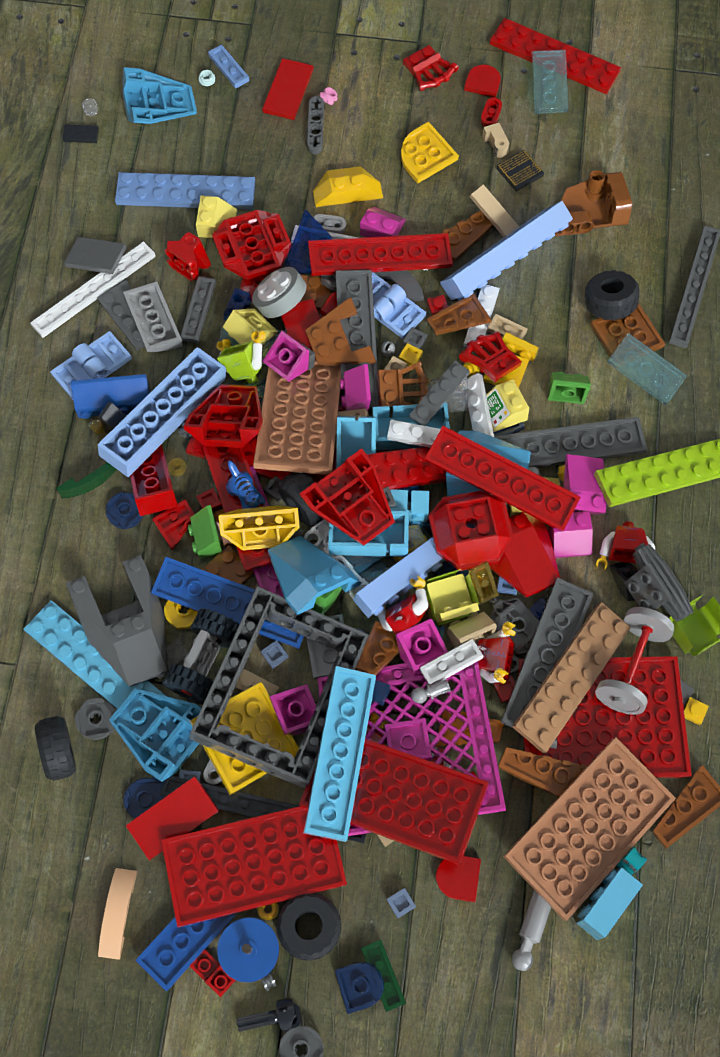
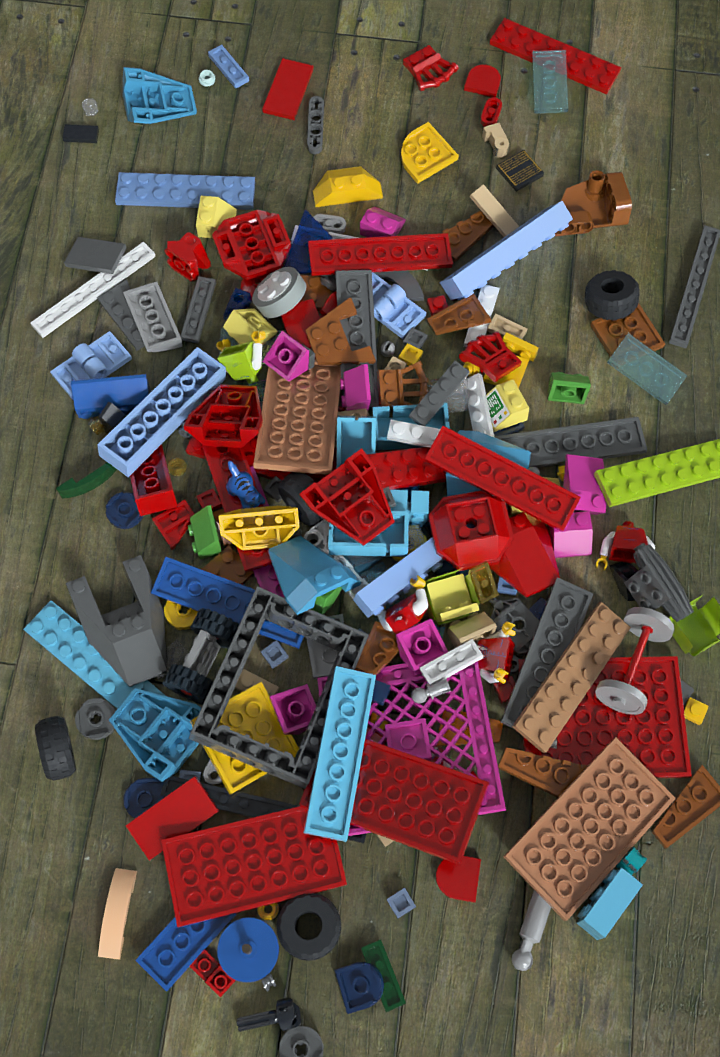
bright pink plate [320,87,338,105] -> none

